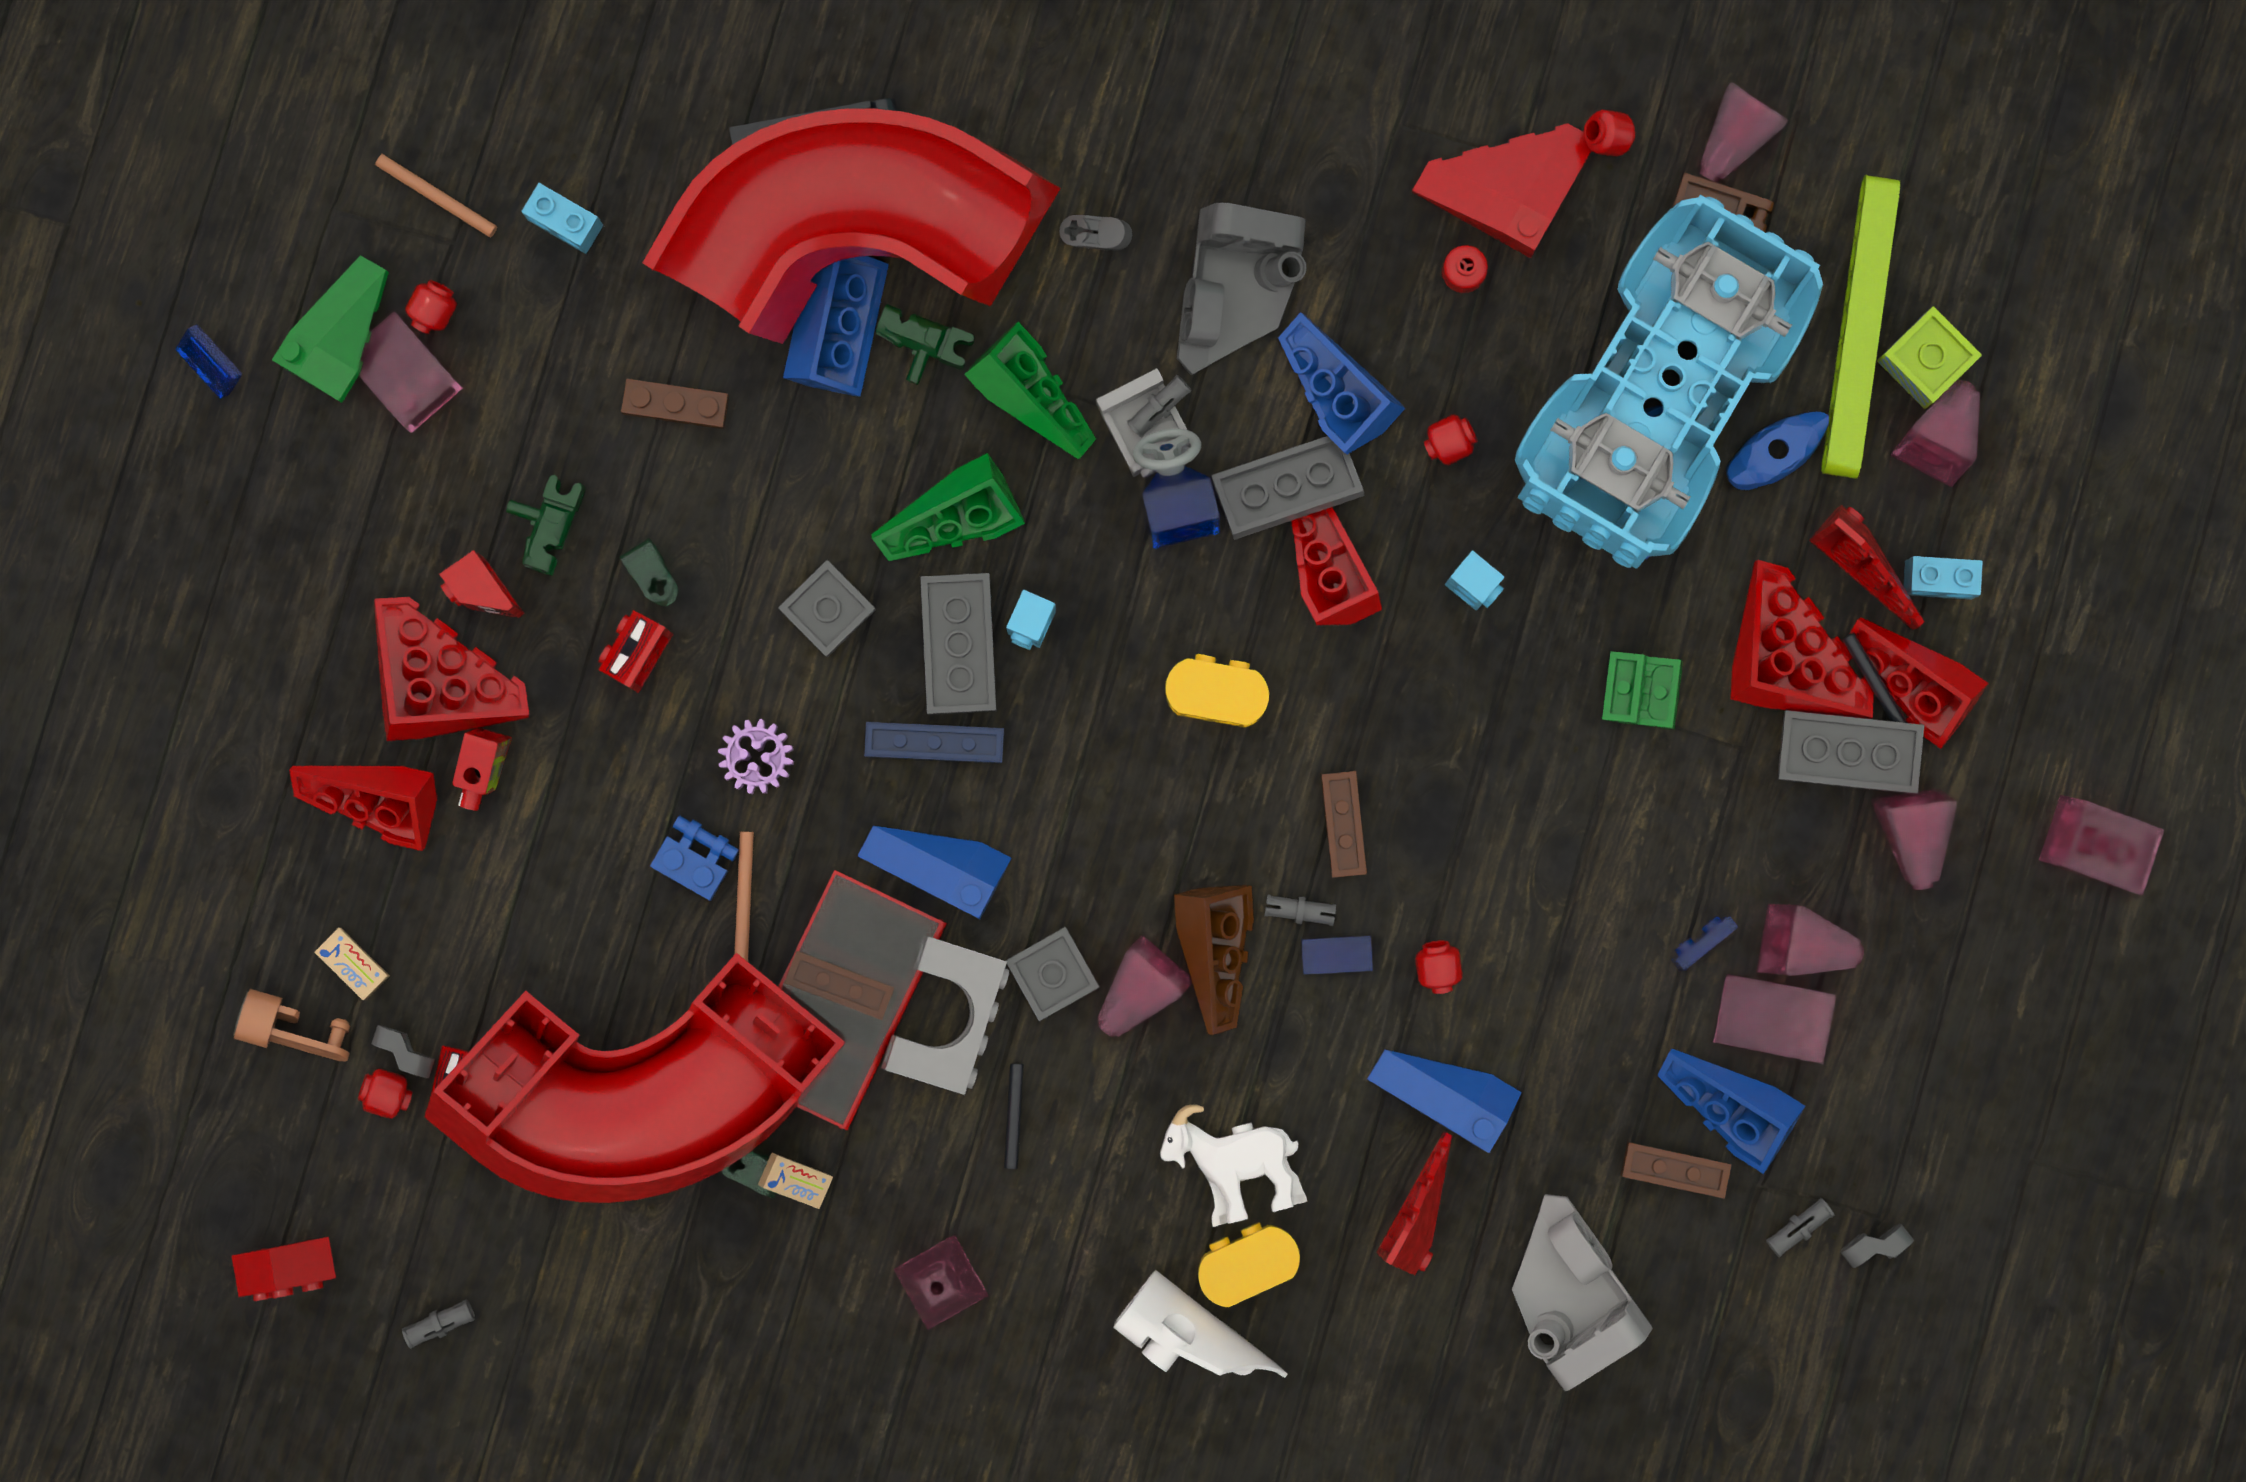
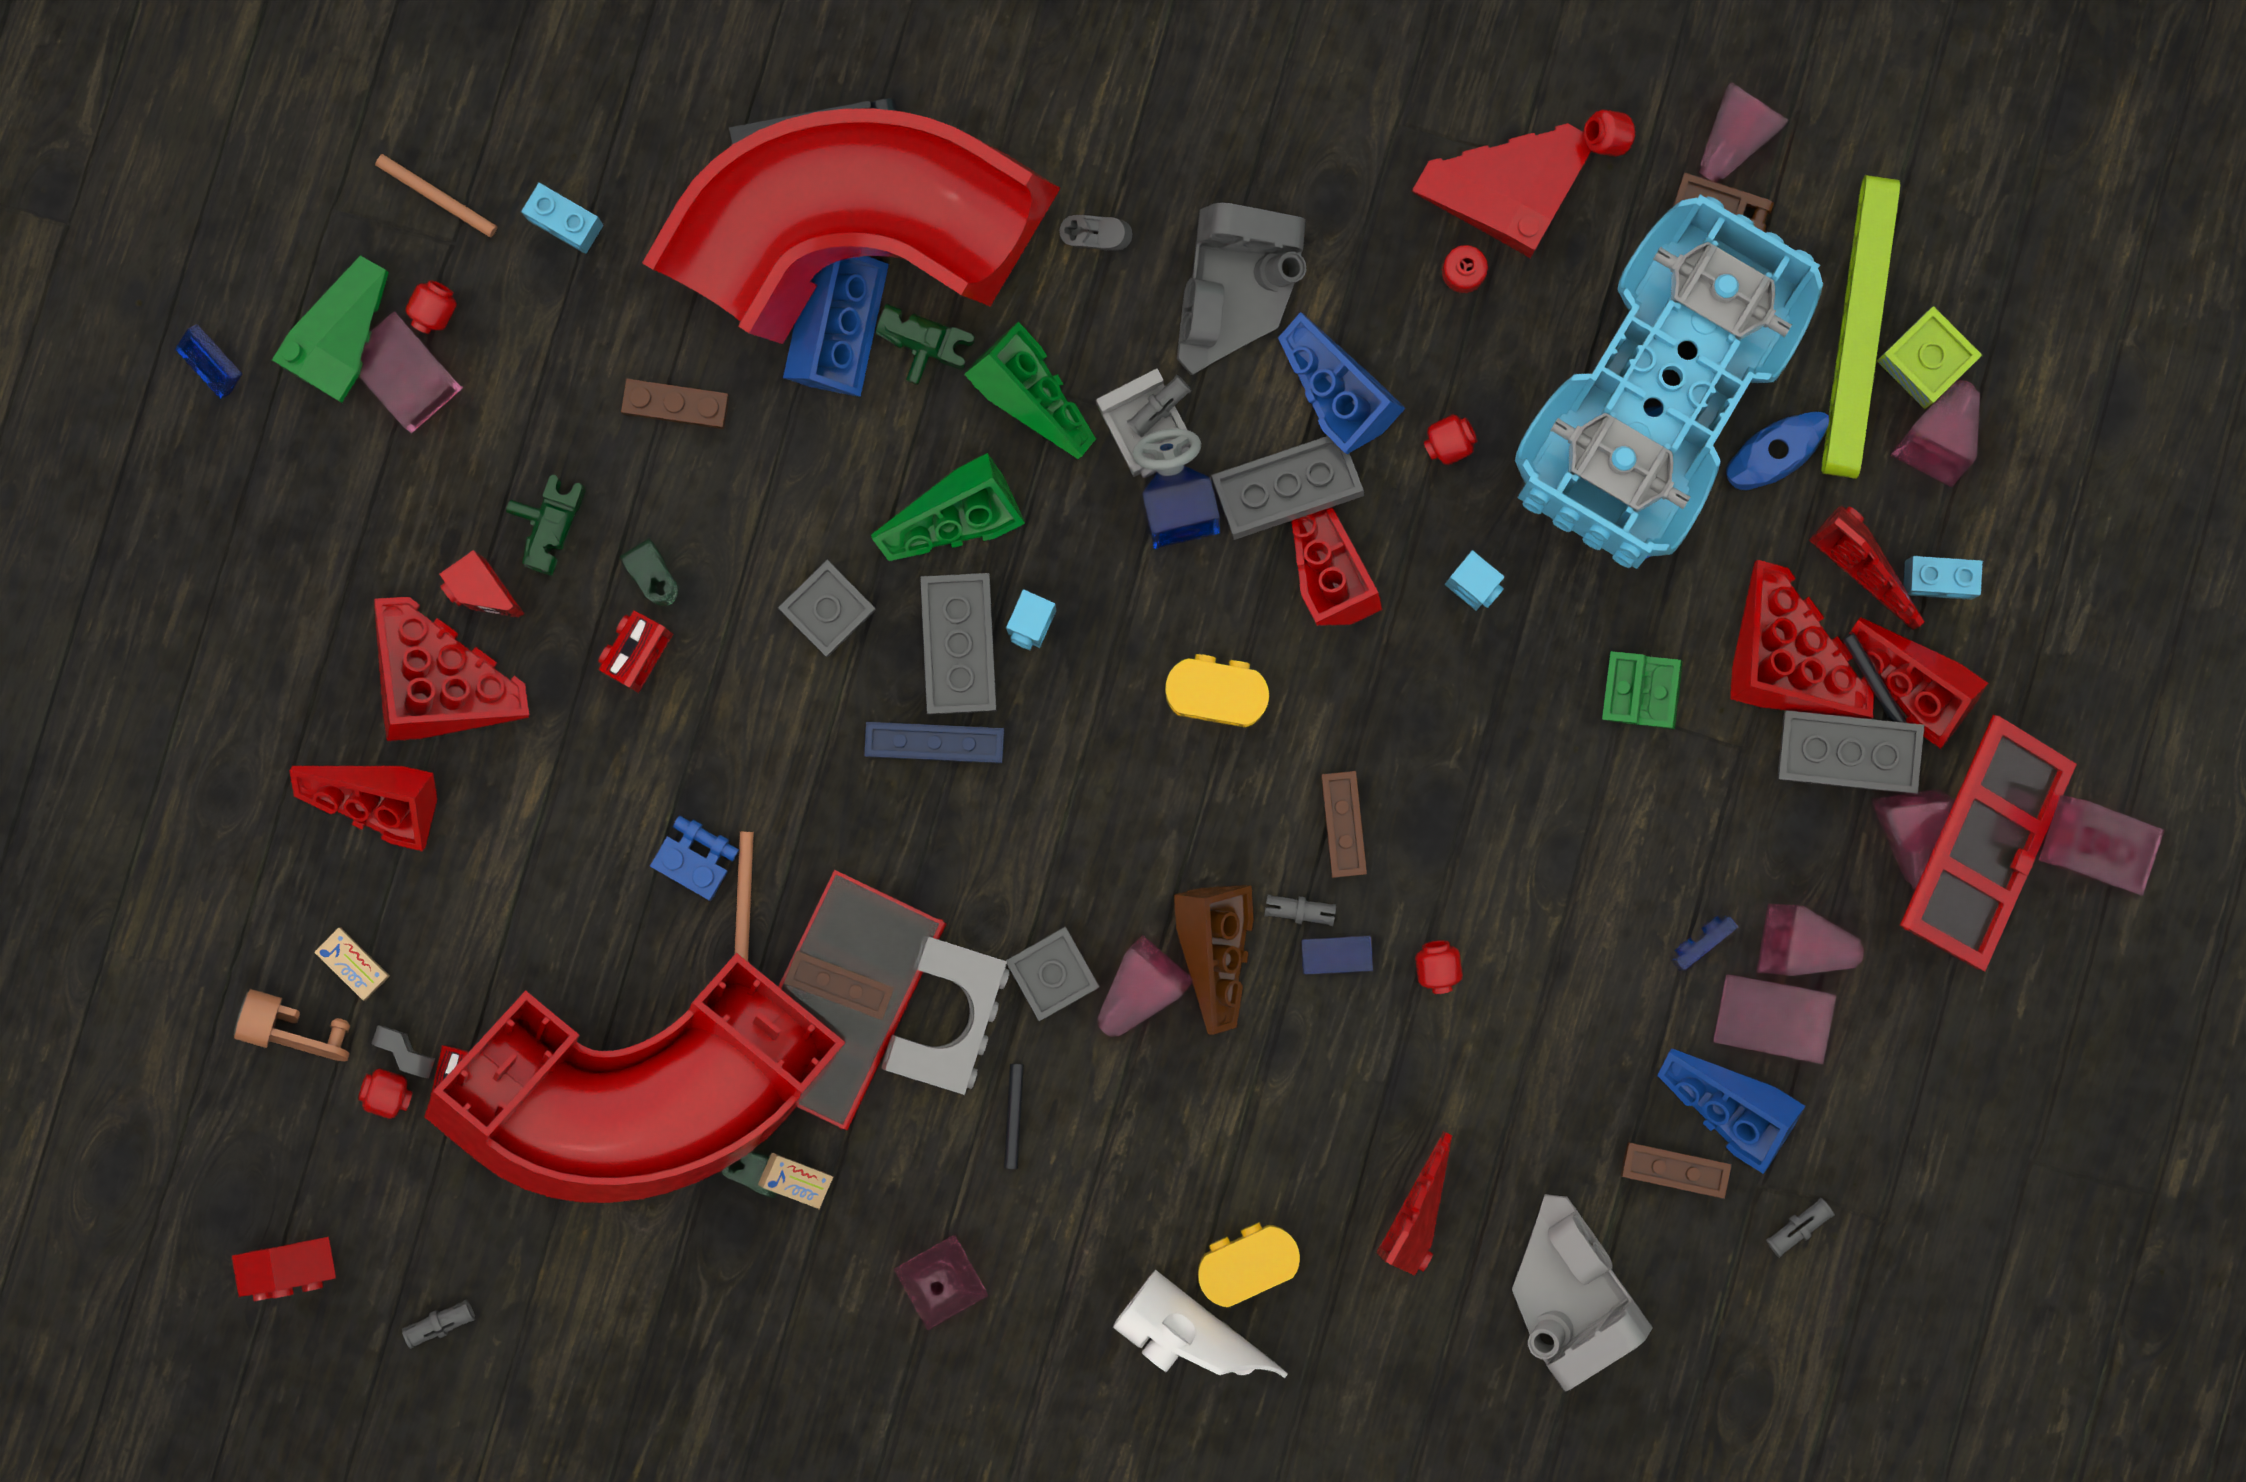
red torso [453,727,512,811] -> none
lavender gear [718,719,794,794] -> none
blue wedge [858,826,1012,919] -> none
white animal [1160,1105,1307,1227] -> none
blue wedge [1367,1050,1522,1153] -> none
dark grey piece [1840,1224,1914,1268] -> none
none -> door [1899,715,2077,971]

